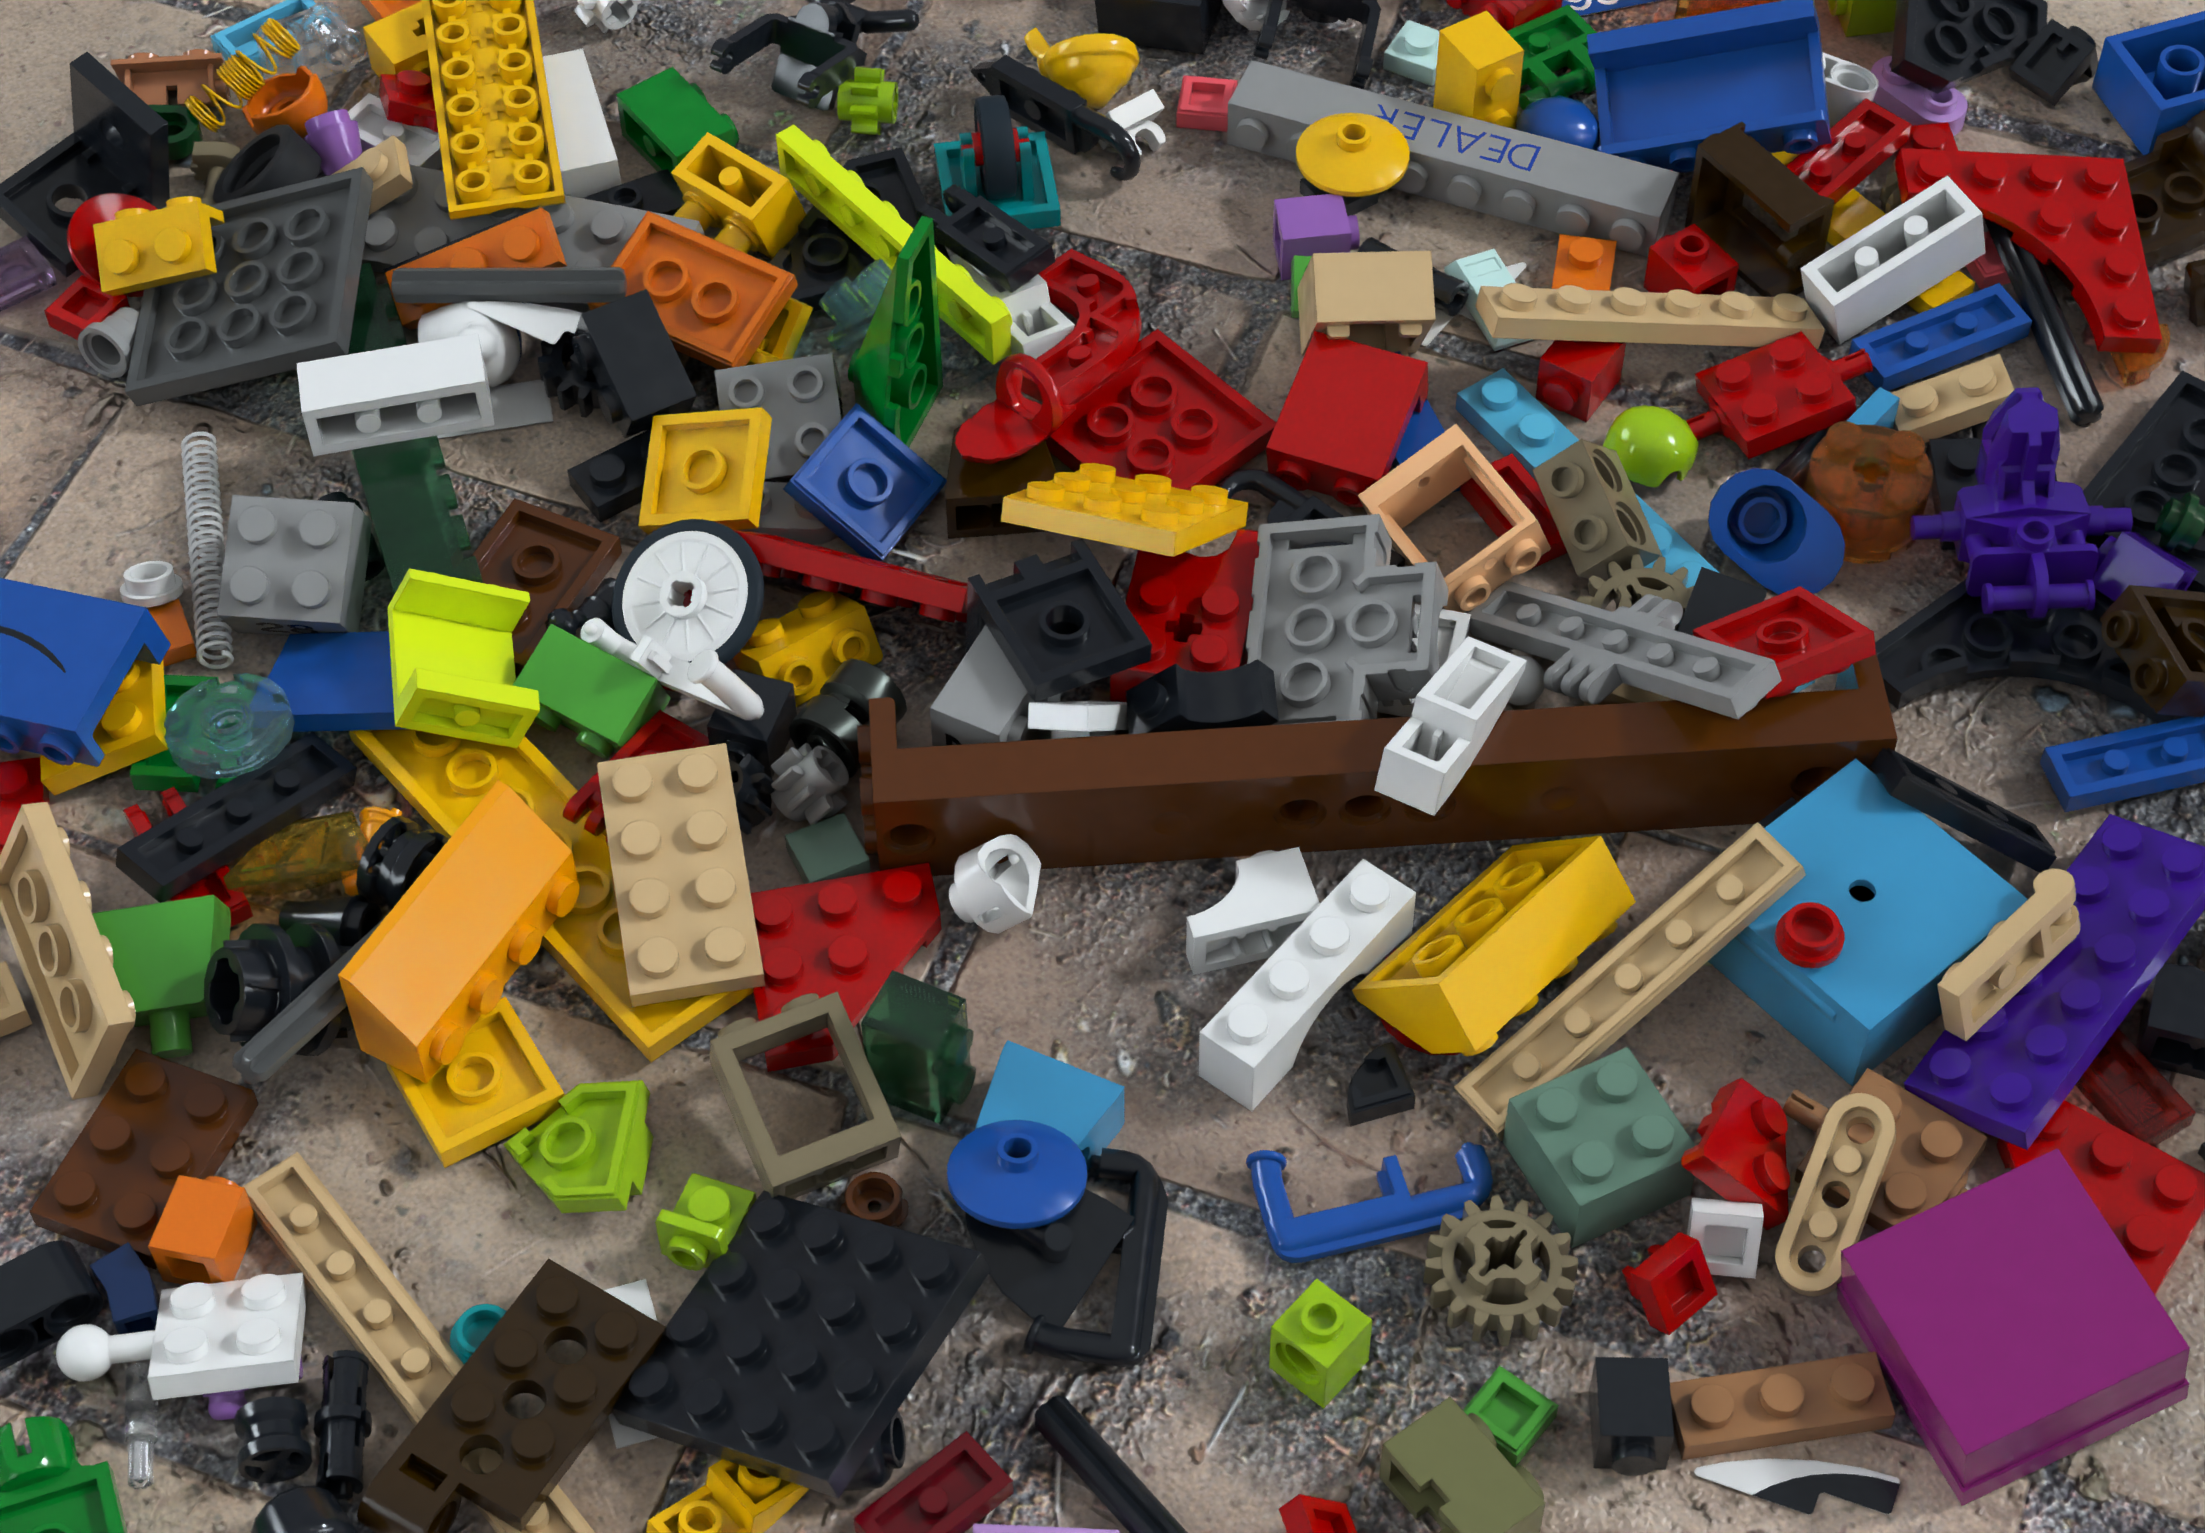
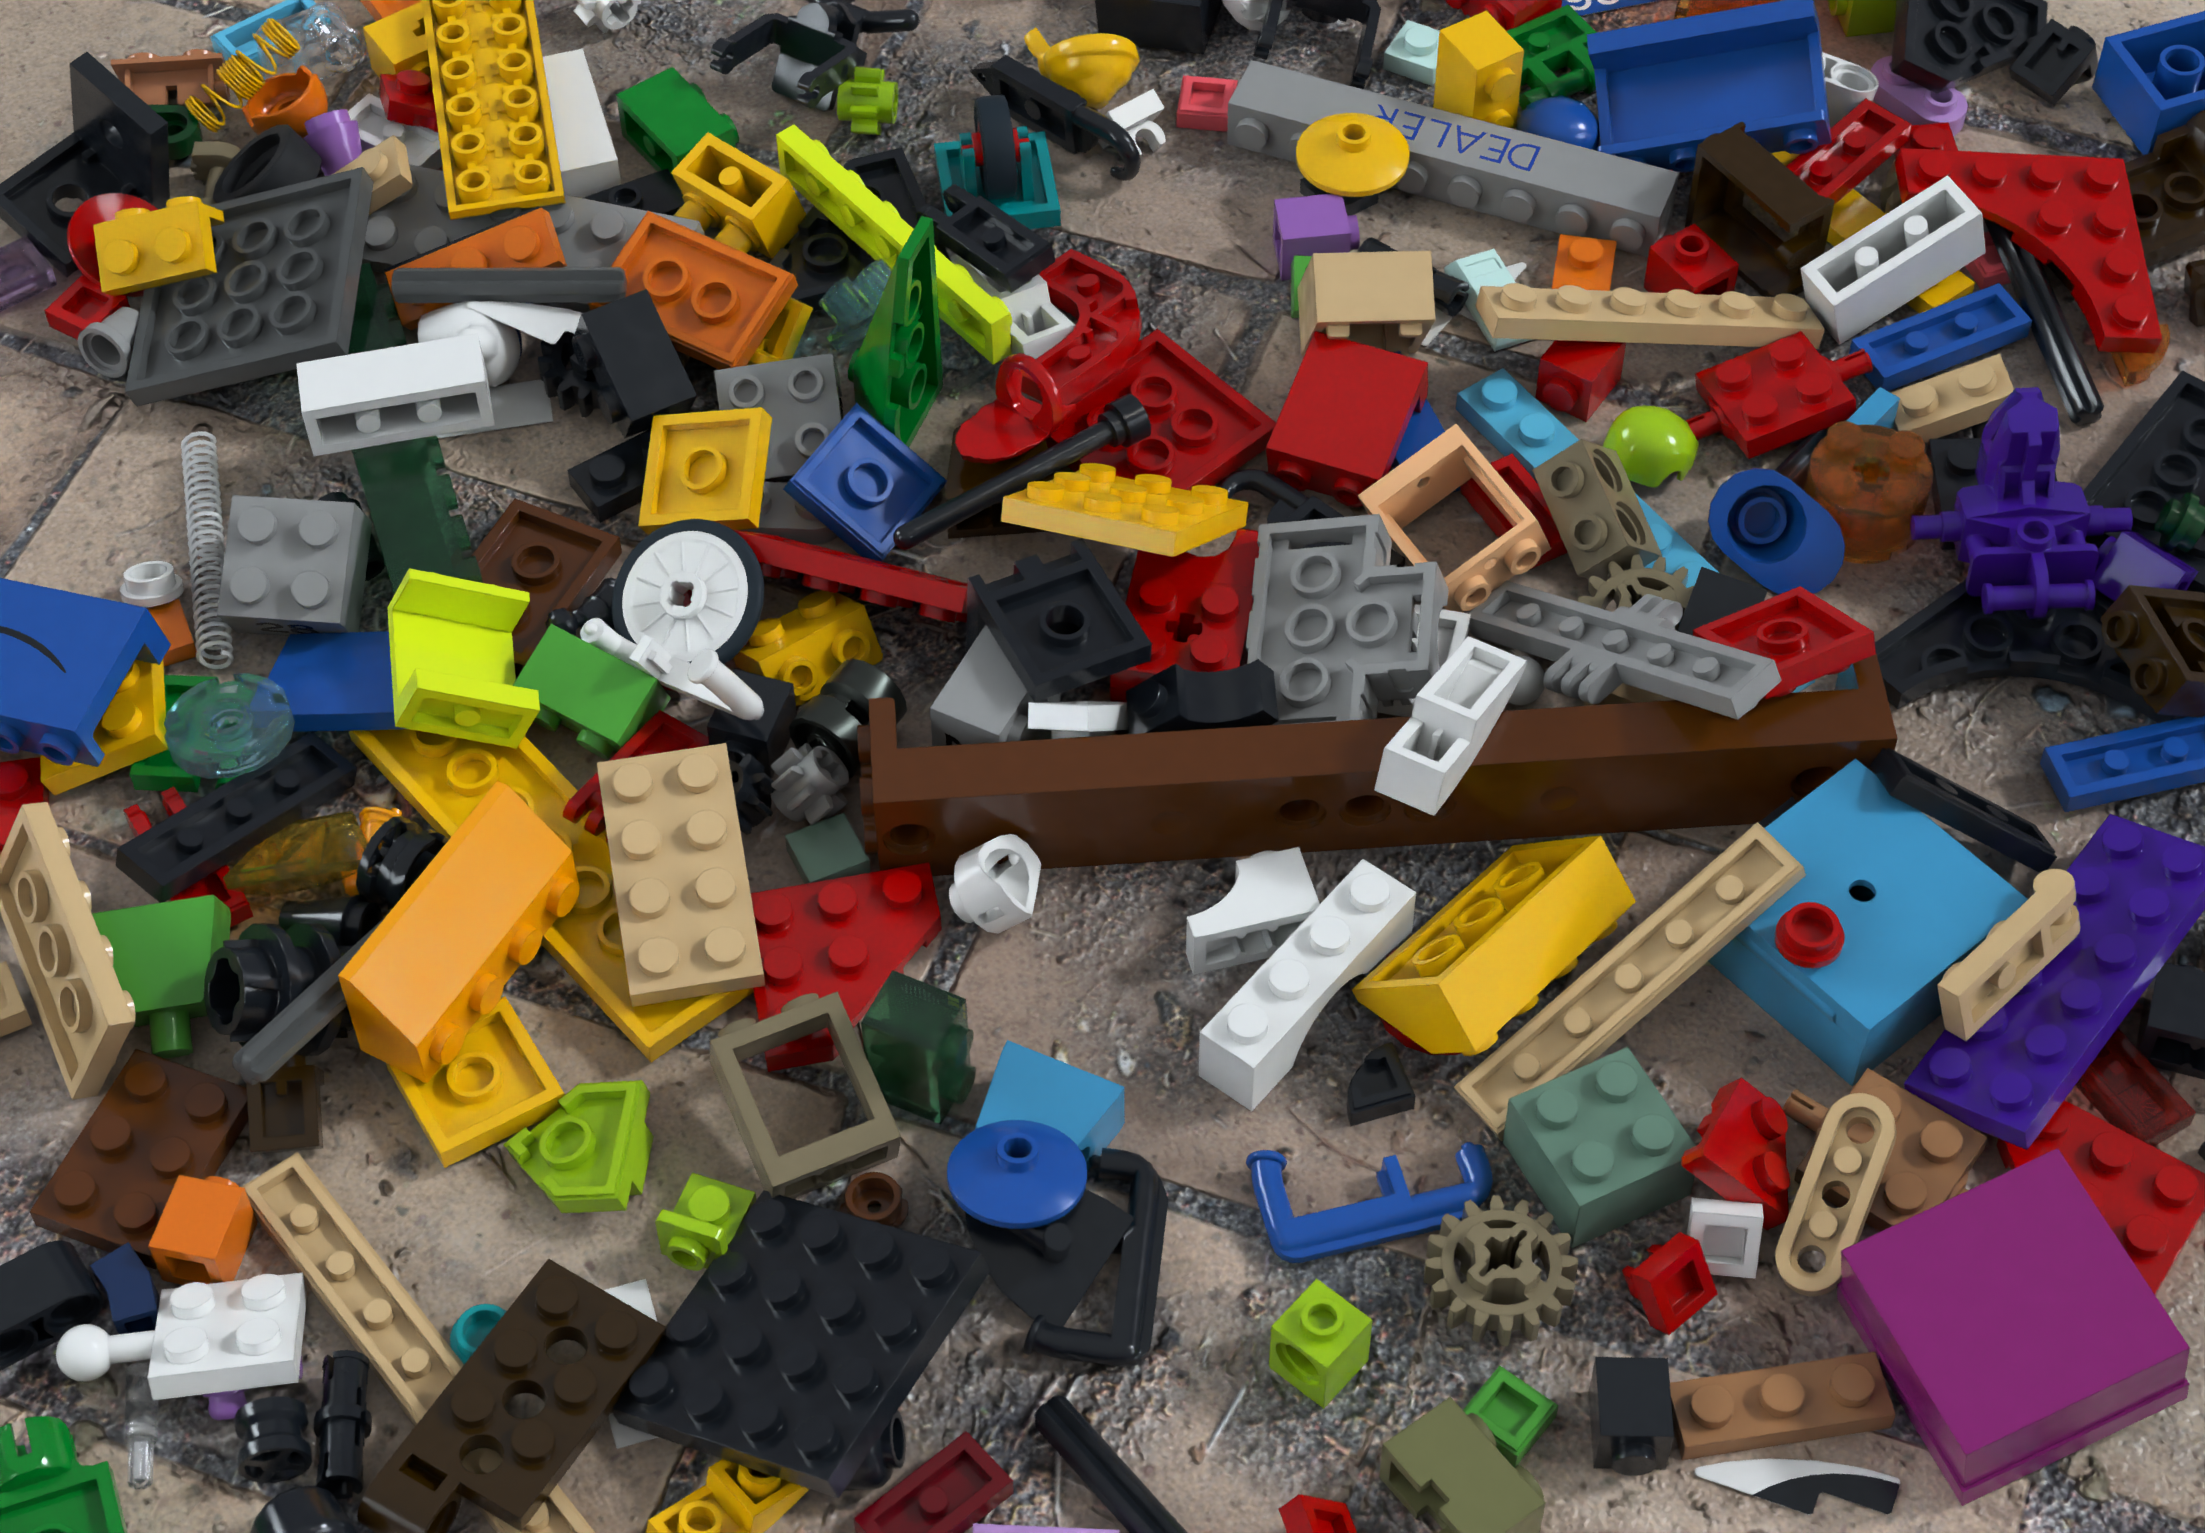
none -> dark brown bracket [246,1055,324,1155]
none -> black piece [893,393,1151,550]

